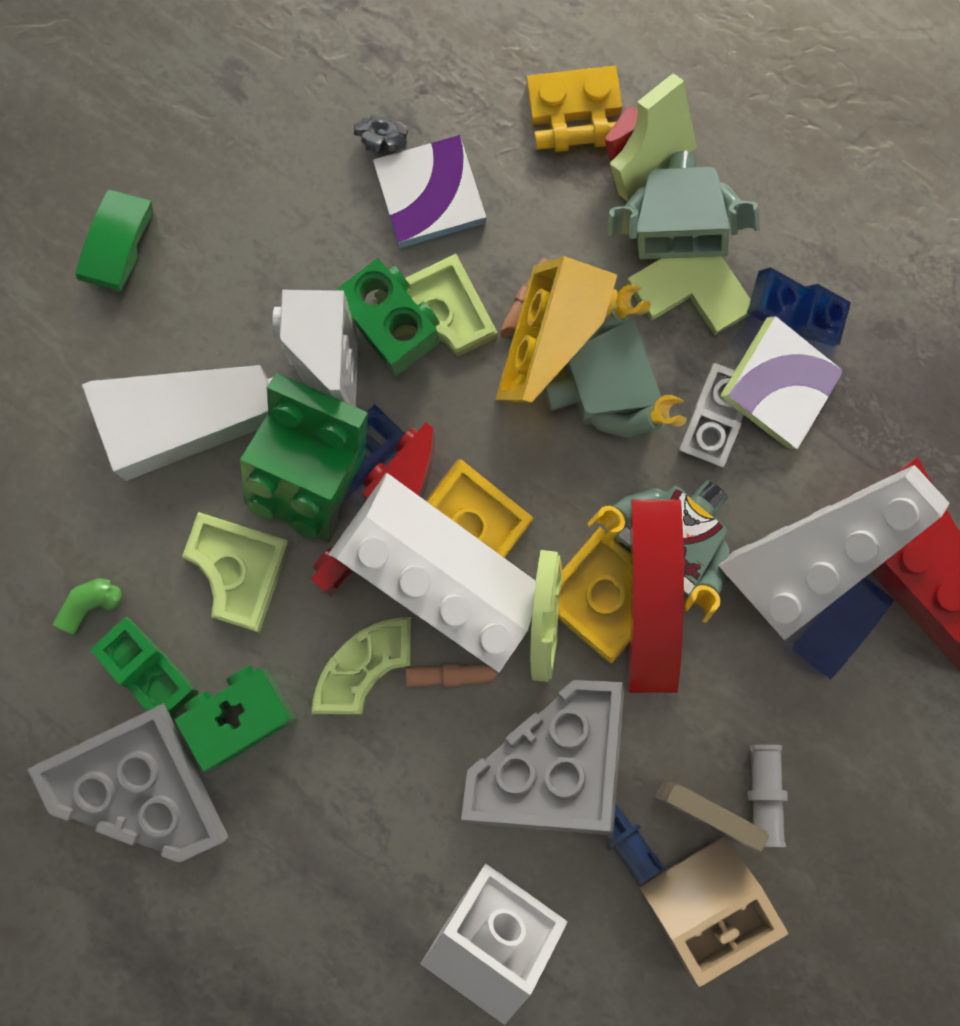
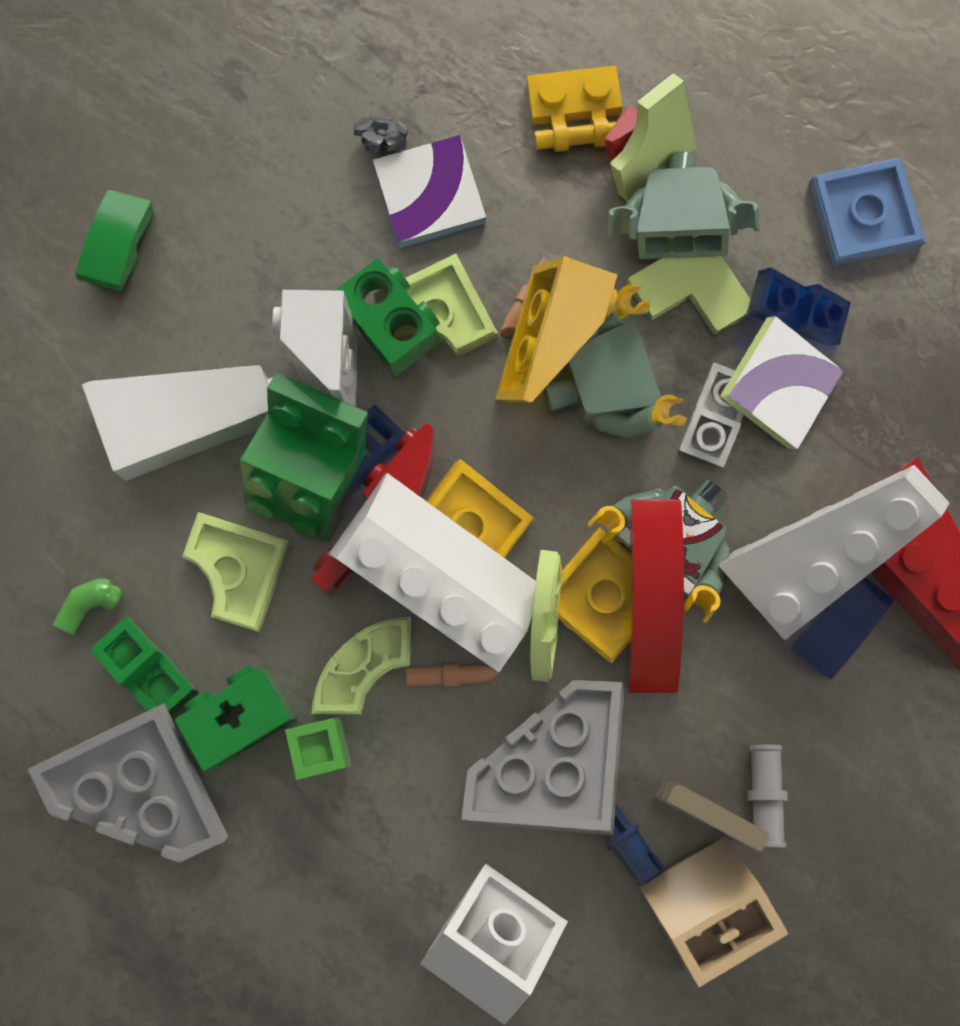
none -> bright green brick [285,717,352,780]
none -> medium blue tile [809,157,926,267]

